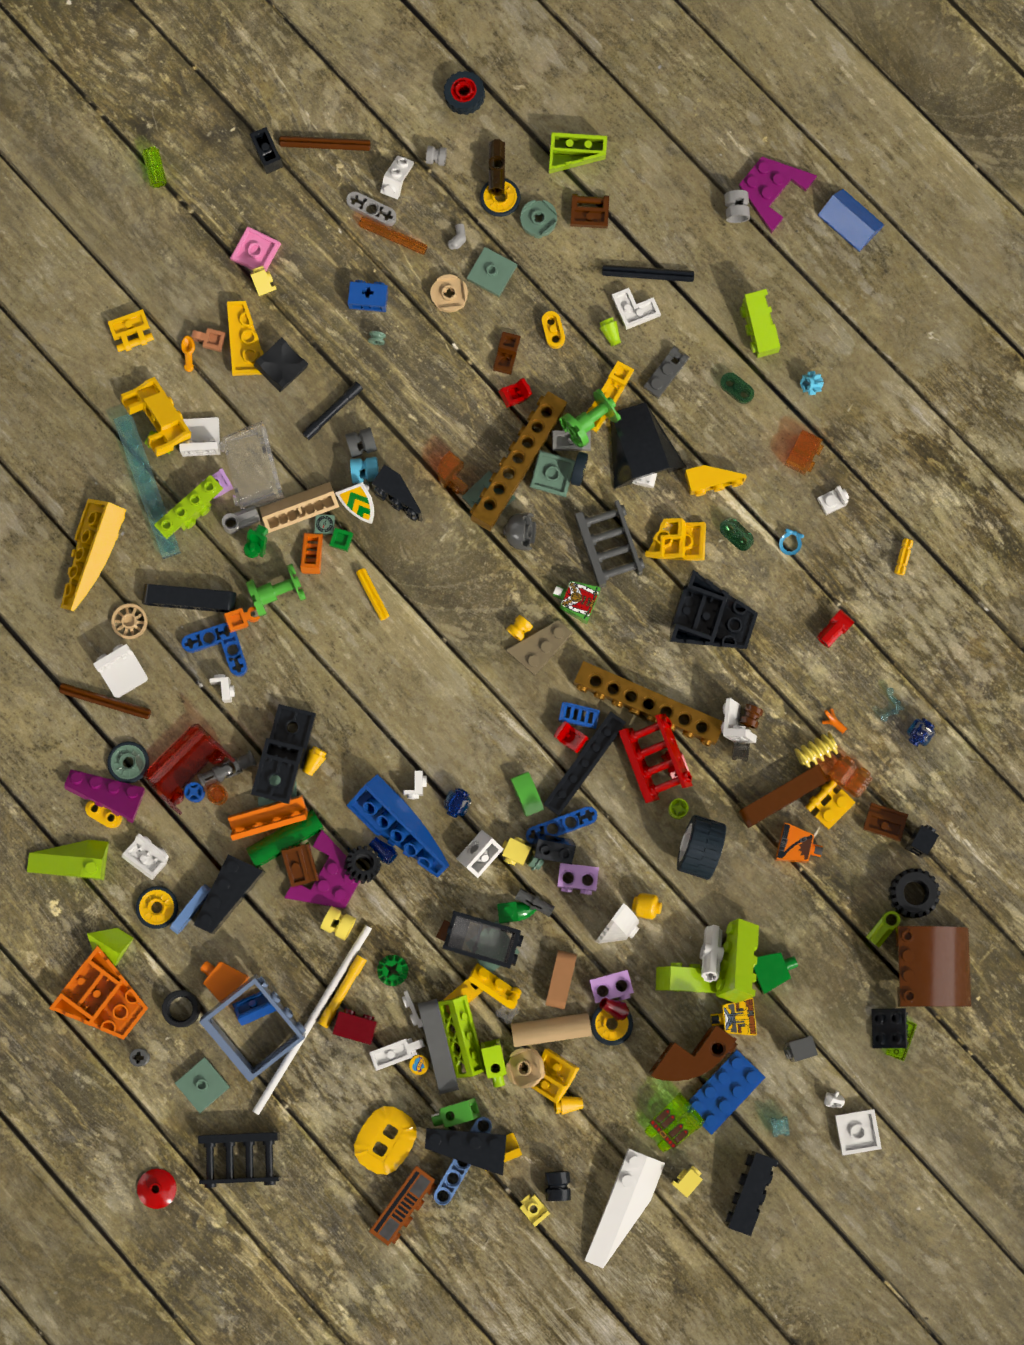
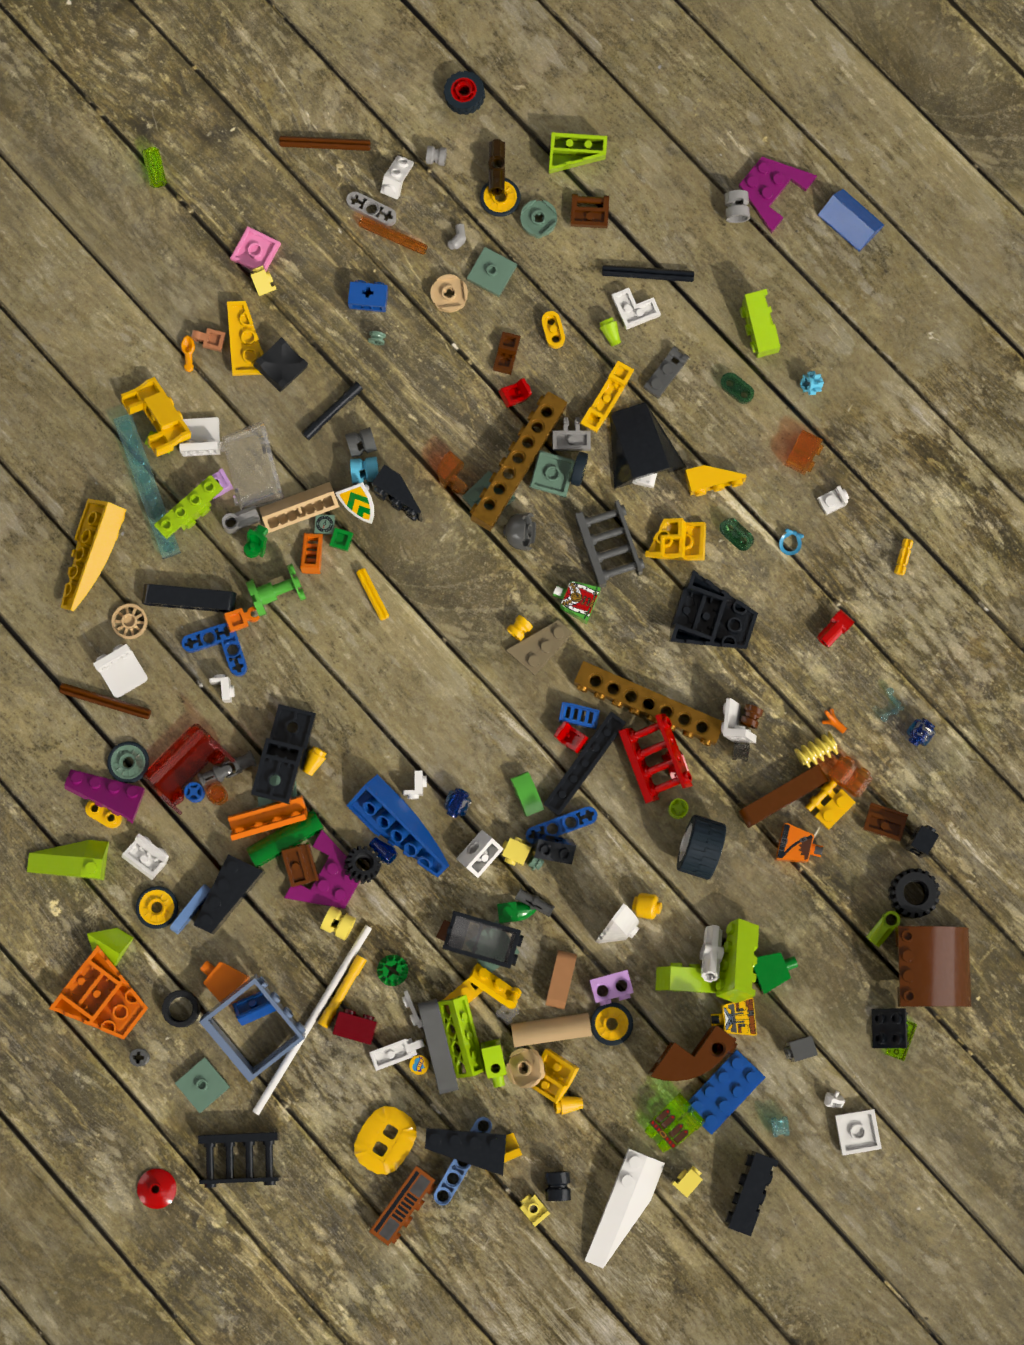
yellow plate [108,309,154,352] -> none
black brick [249,127,283,174] -> none
bright green torso [432,1098,481,1128] -> none
lavender brick [557,863,599,895] -> none
bright green piece [559,389,621,448] -> none
dark red cone [599,997,629,1021] -> none

